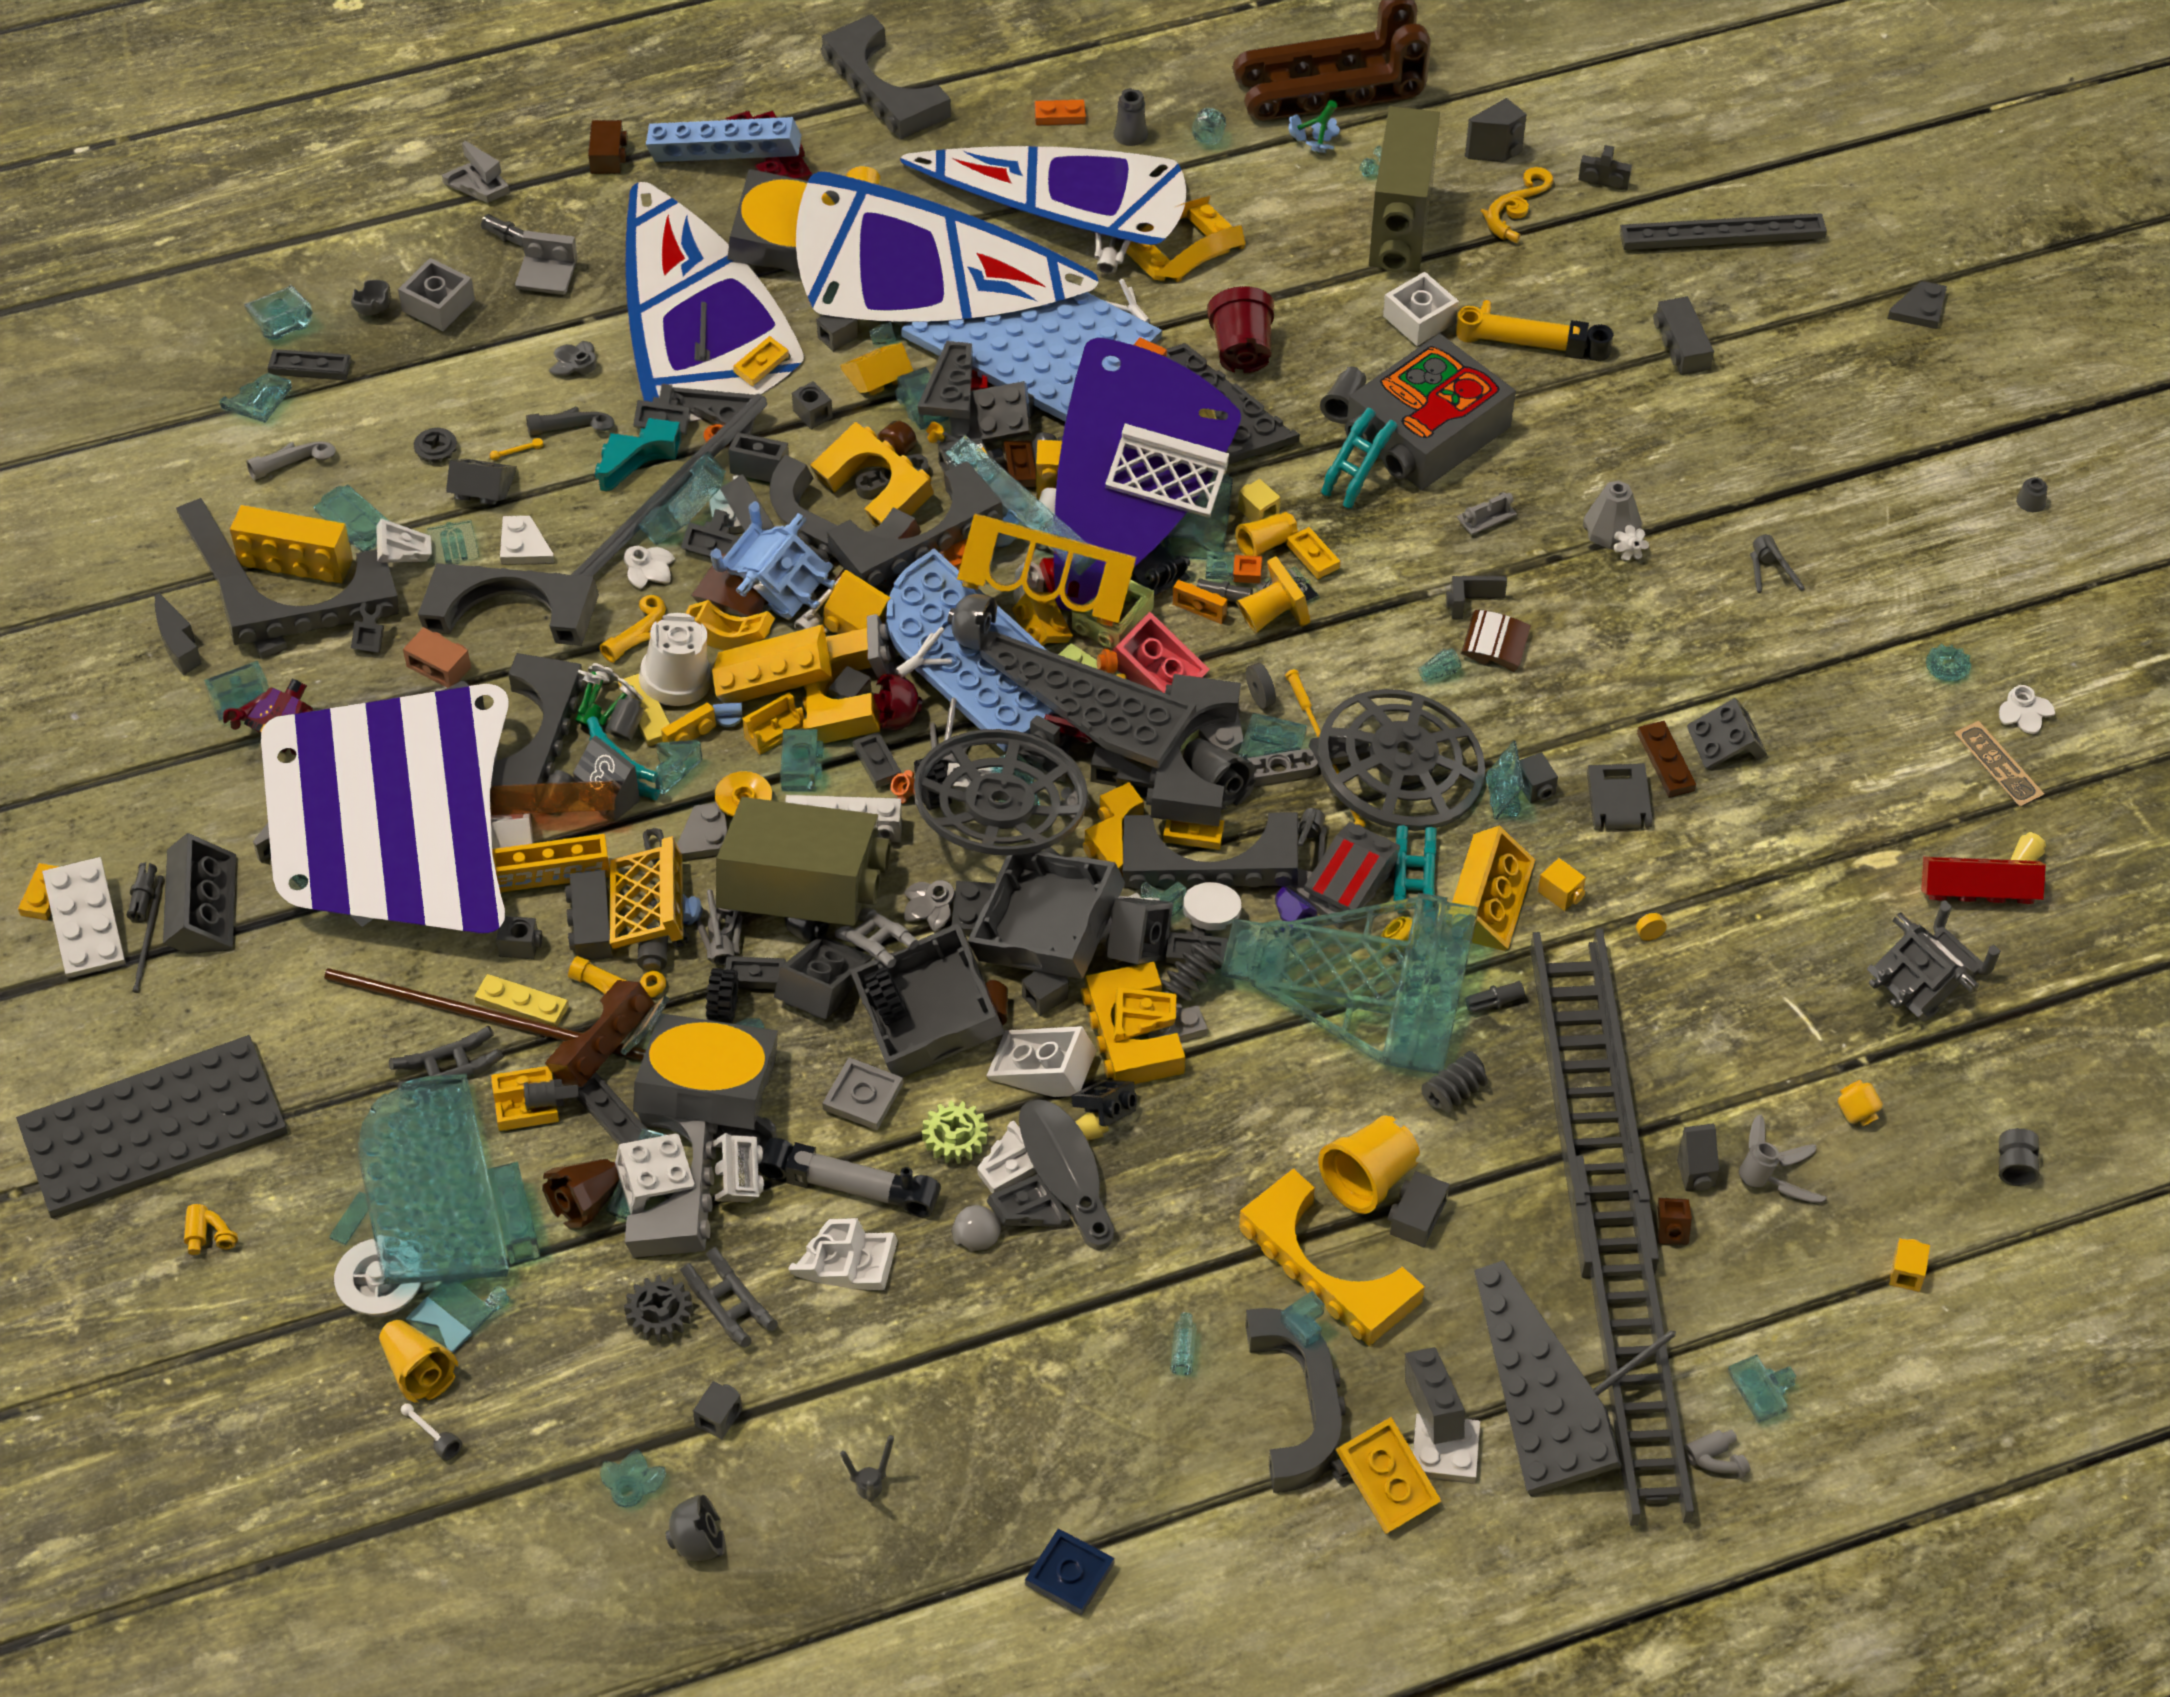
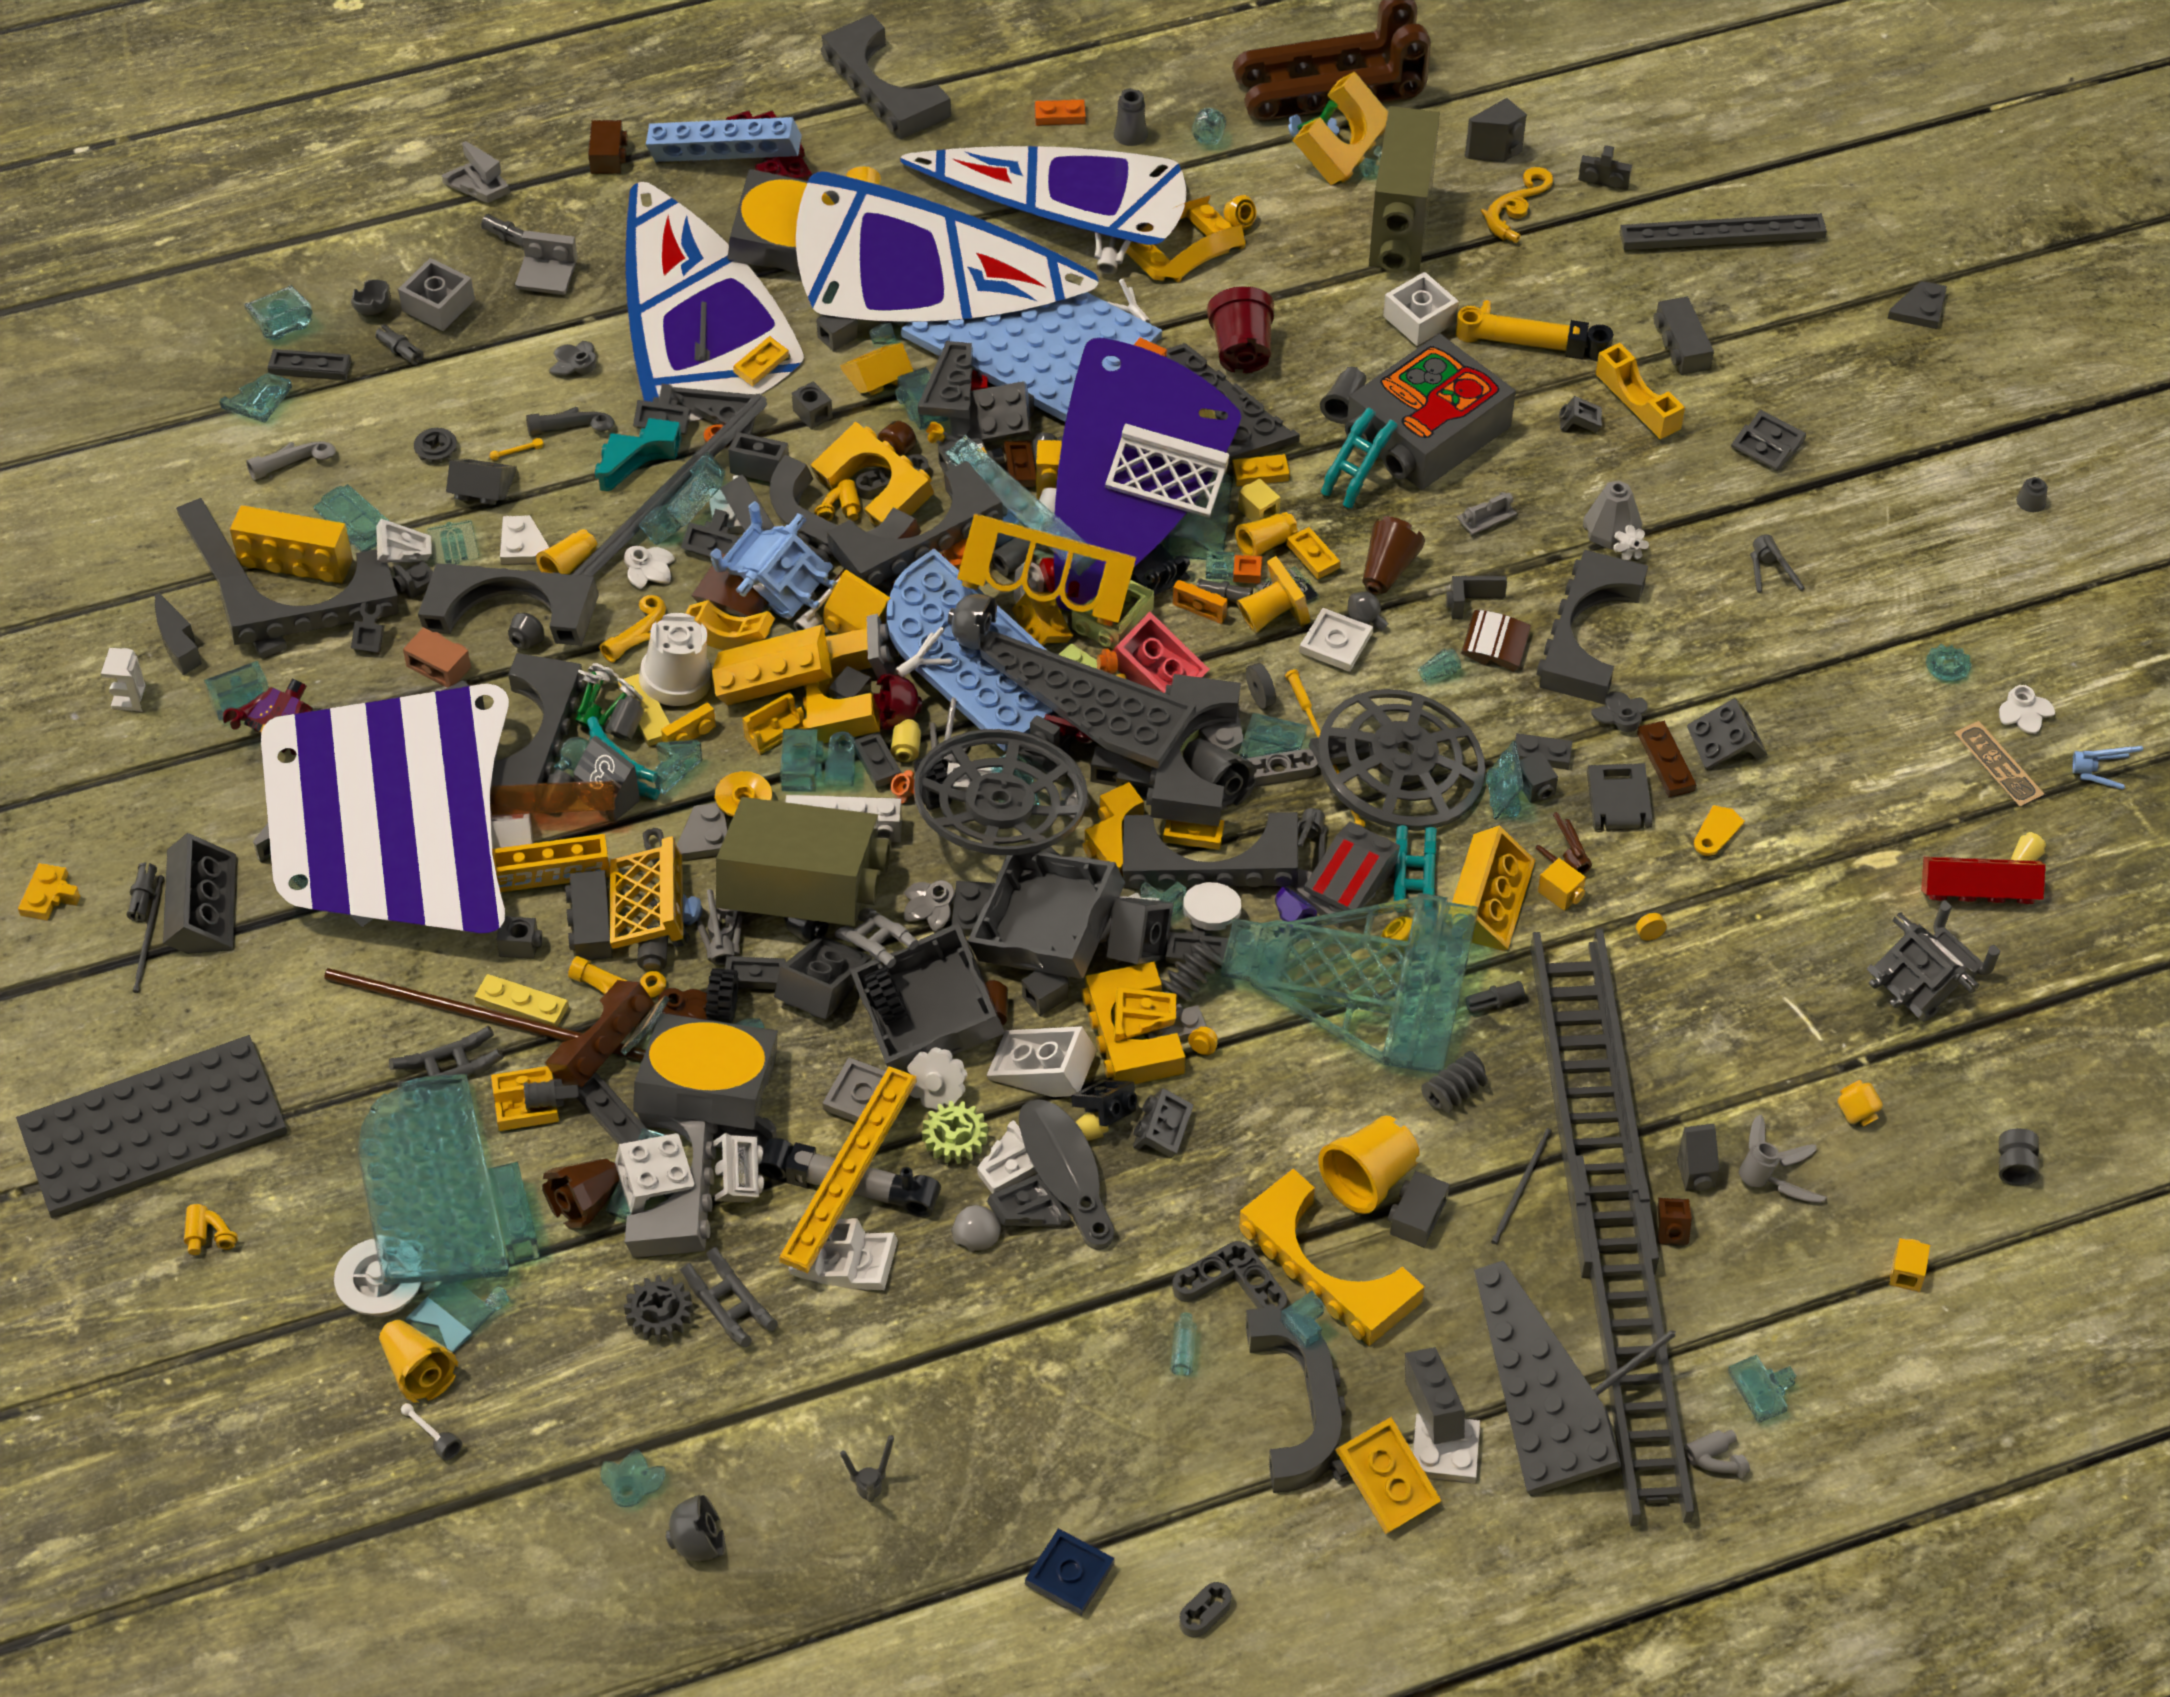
white plate [42,857,126,979] -> none
clear light blue window [329,1192,375,1245] -> none
dark grey brick [693,1381,742,1439] -> none
light blue plate [713,703,743,727] -> none
none -> white window [101,648,146,712]
none -> dark grey pin [375,325,424,365]
none -> dark grey bracket [393,561,433,599]
none -> dark grey cone [508,613,544,649]
none -> yellow plant [536,529,598,575]
none -> clear light blue piece [554,737,589,771]
none -> reddish brown plate [658,988,707,1020]
none -> yellow tile [779,1066,917,1273]
none -> yellow plant [814,479,861,521]
none -> clear light blue piece [824,731,855,787]
none -> light yellow brick [891,719,921,762]
none -> white plant [907,1047,967,1110]
none -> dark grey brick [992,537,1030,576]
none -> dark grey bracket [1133,1088,1194,1158]
none -> dark grey beam [1172,1241,1287,1311]
none -> dark grey beam [1179,1582,1232,1638]
none -> yellow plate [1188,1026,1218,1055]
none -> yellow cone [1224,195,1256,230]
none -> yellow plate [1232,454,1290,487]
none -> yellow arch [1292,72,1388,185]
none -> white plate [1299,608,1373,672]
none -> dark grey piece [1347,592,1389,632]
none -> reddish brown cone [1362,516,1425,595]
none -> dark grey piece [1491,1128,1552,1244]
none -> dark grey plate [1512,733,1572,770]
none -> reddish brown plant [1536,812,1592,875]
none -> dark grey arch [1537,550,1648,704]
none -> dark grey bracket [1559,396,1602,433]
none -> dark grey plate [1591,692,1647,732]
none -> yellow arch [1596,342,1685,440]
none -> yellow piece [1694,805,1745,856]
none -> dark grey slope [1731,409,1806,471]
none -> light blue plant [2072,746,2143,790]

